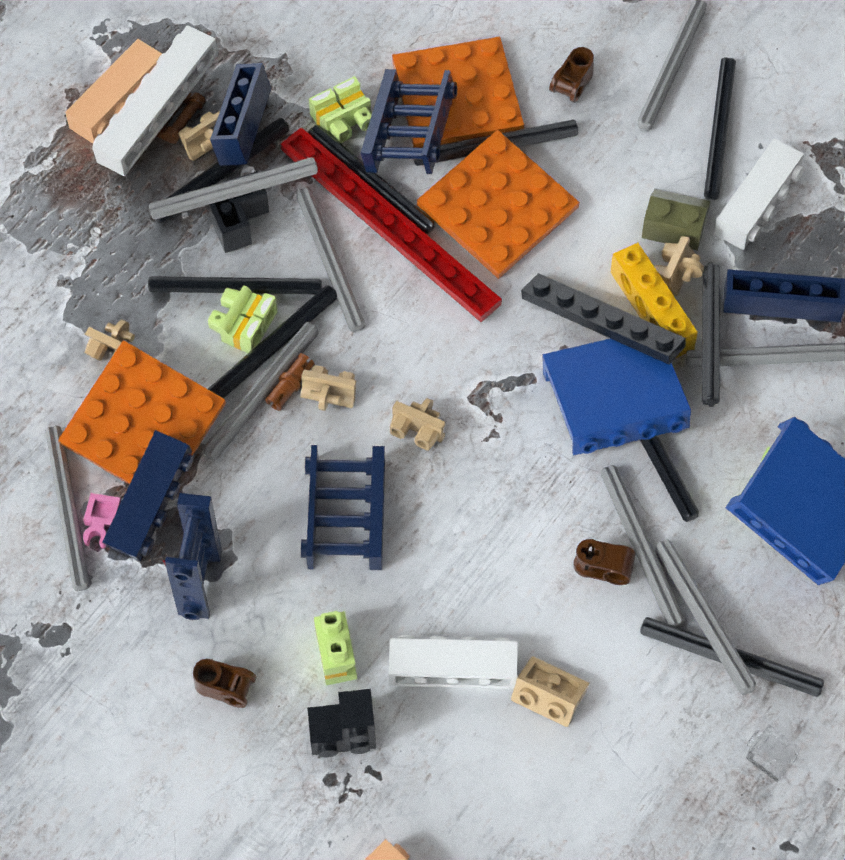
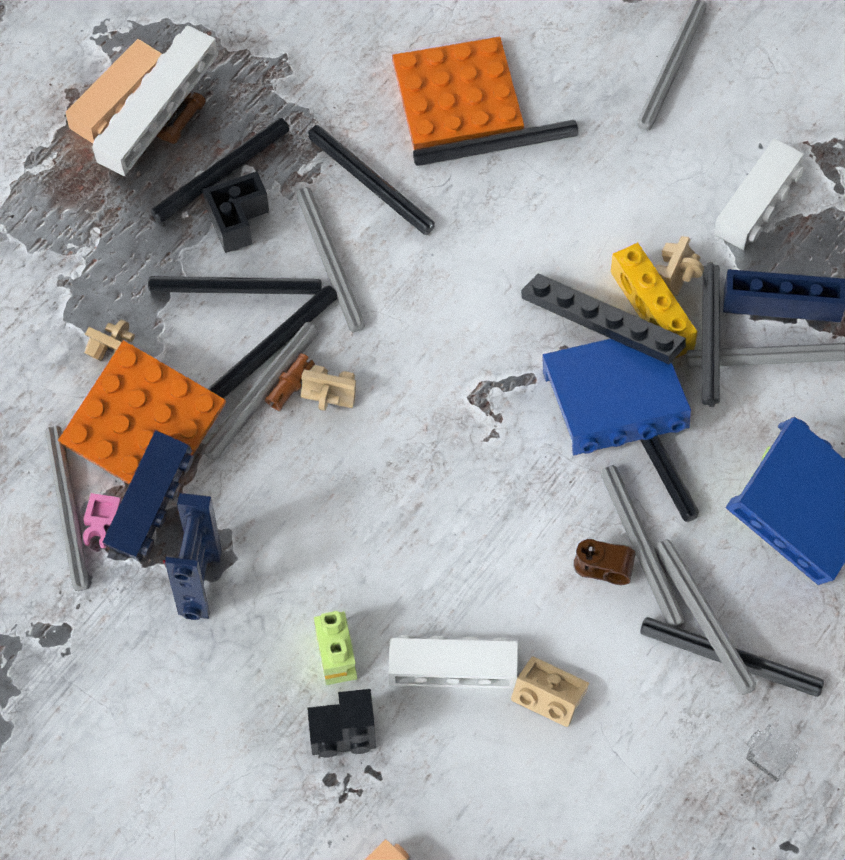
light grey axle [149,157,318,220] -> none
tan hips [178,111,220,161] -> none
reddish brown piece [193,658,257,708] -> none
yellowish green hips [208,285,278,353] -> none
dark blue brick [210,63,272,165] -> none
red plate [281,127,502,322] -> none
dark blue fence [301,445,385,570] -> none
yellowish green hips [309,76,372,143] -> none
dark blue fence [360,69,458,174] -> none
tan hips [390,398,445,451] -> none
orange plate [417,130,580,279] -> none
reddish brown piece [549,47,594,103] -> none
olive slope [642,189,711,251] -> none
black axle [704,57,736,200] -> none

